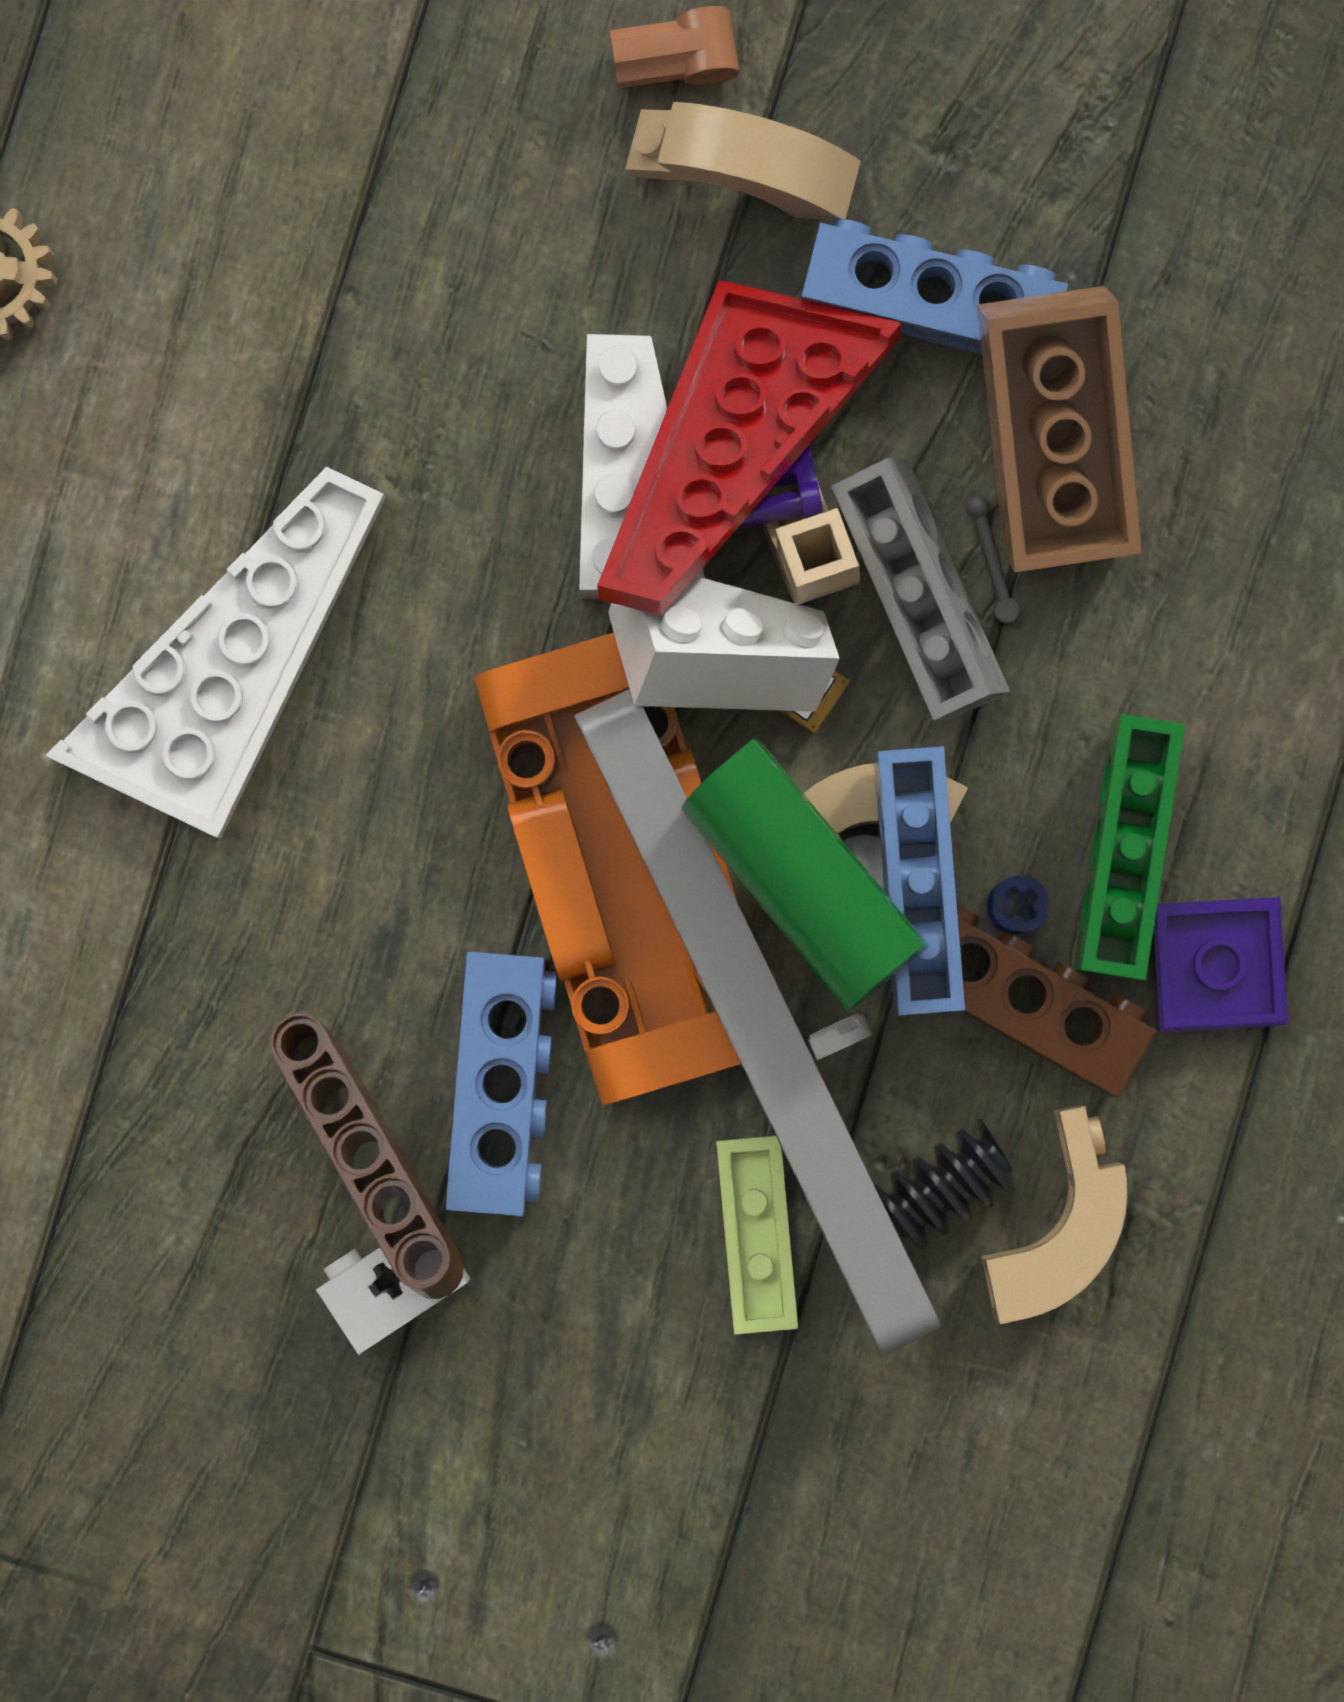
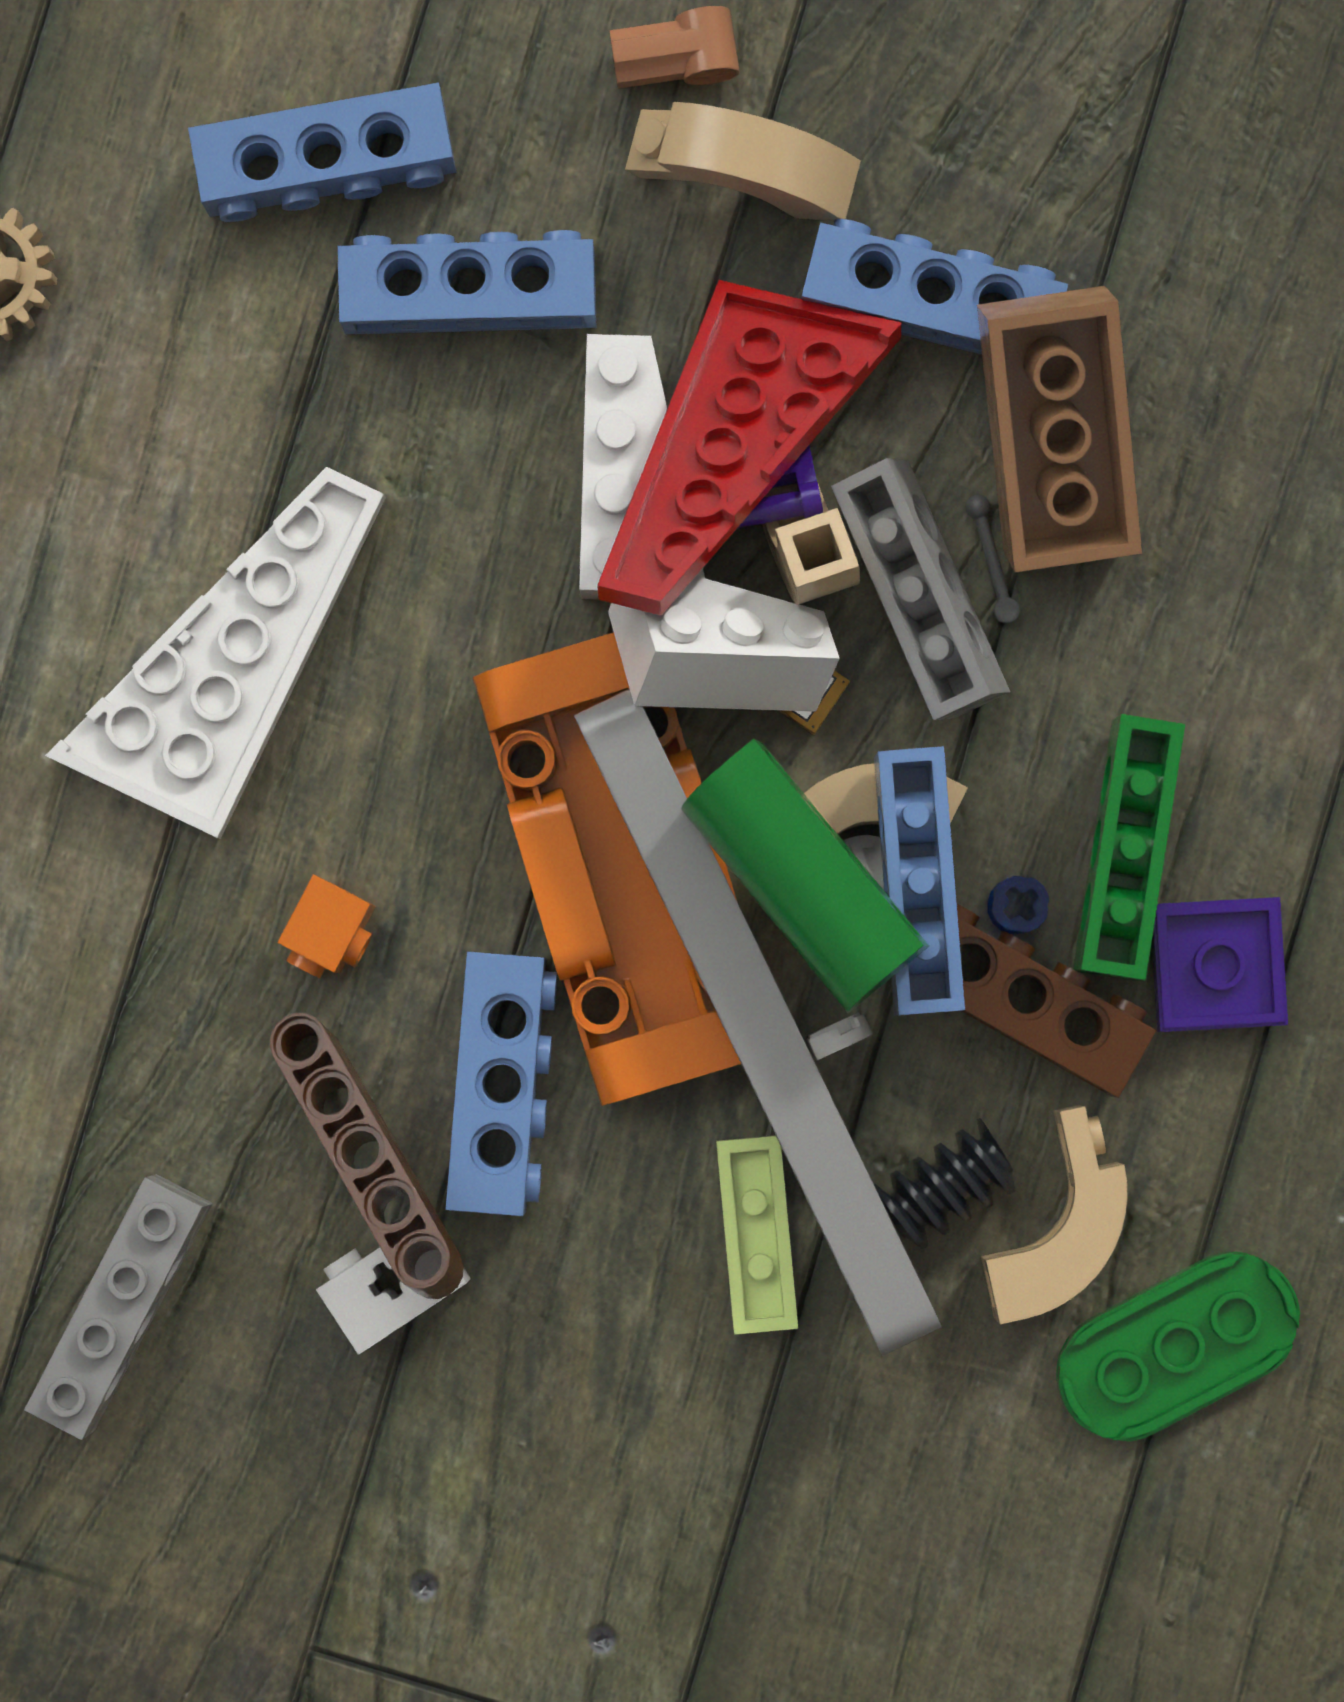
none -> light grey brick [24,1174,213,1440]
none -> medium blue brick [188,83,457,222]
none -> orange brick [277,874,376,978]
none -> medium blue brick [338,230,597,334]
none -> green tile [1056,1252,1300,1441]

